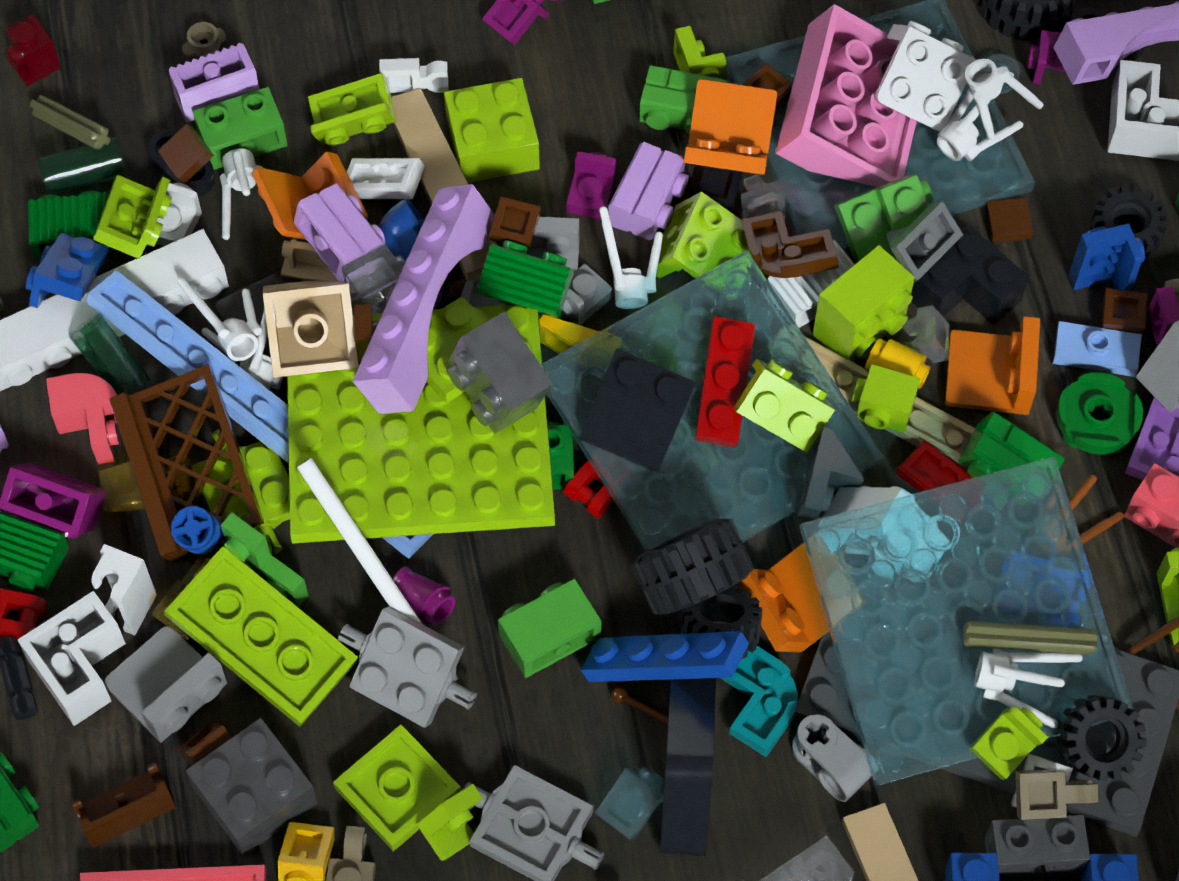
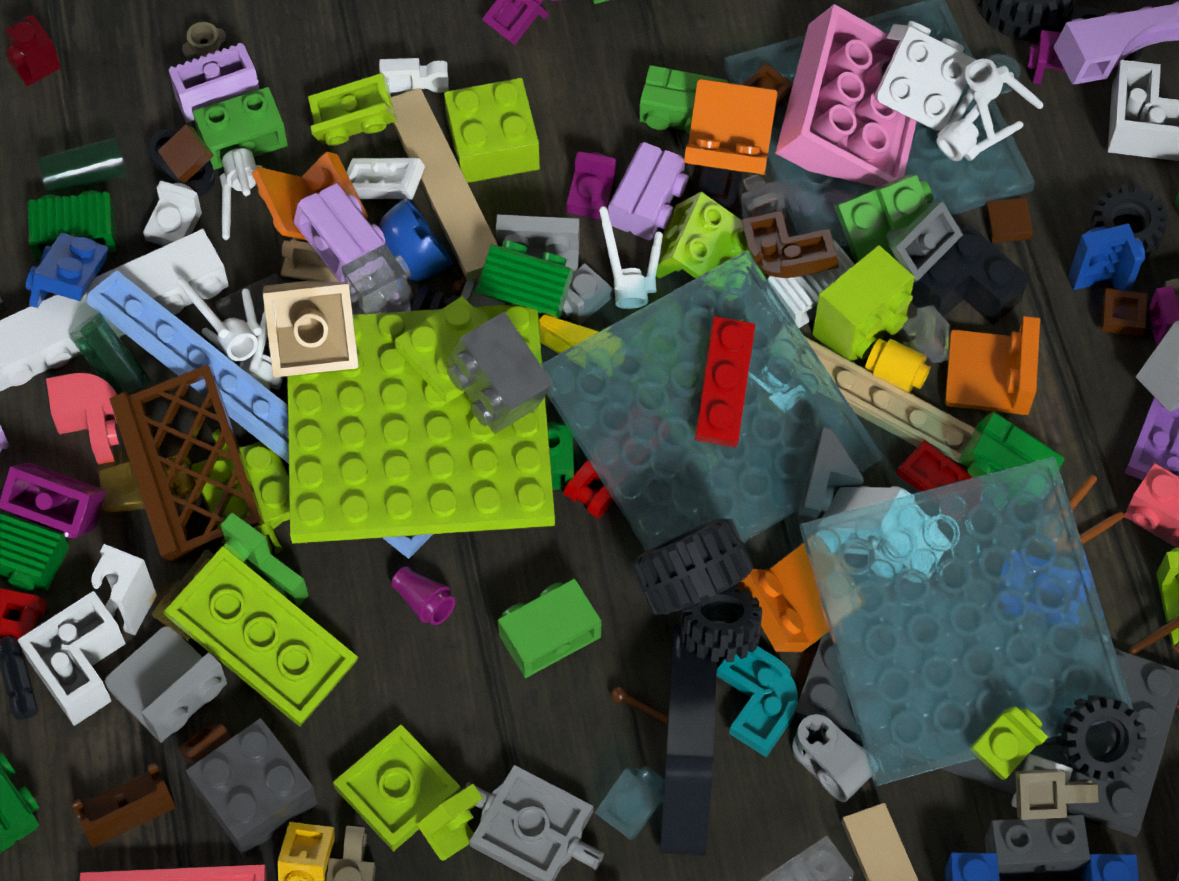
olive axle [29,95,111,150] -> none
lime bracket [93,175,172,259] -> none
blue wheel [171,506,223,555] -> none
white bar [297,458,458,681] -> none
light grey plate [338,606,477,728] -> none
lavender arch [352,184,495,414] -> none
reddish brown plate [354,304,379,365] -> none
reddish brown plate [489,197,541,250] -> none
black slope [579,348,696,473] -> none
blue plate [581,631,749,682] -> none
lime bracket [673,26,727,79] -> none
bracket [733,358,835,453] -> none
lime brick [852,364,921,433] -> none
olive axle [963,621,1097,655] -> none
white plant [974,649,1082,728] -> none
light blue plate [1052,321,1142,377] -> none
green plate [1056,372,1143,455] -> none

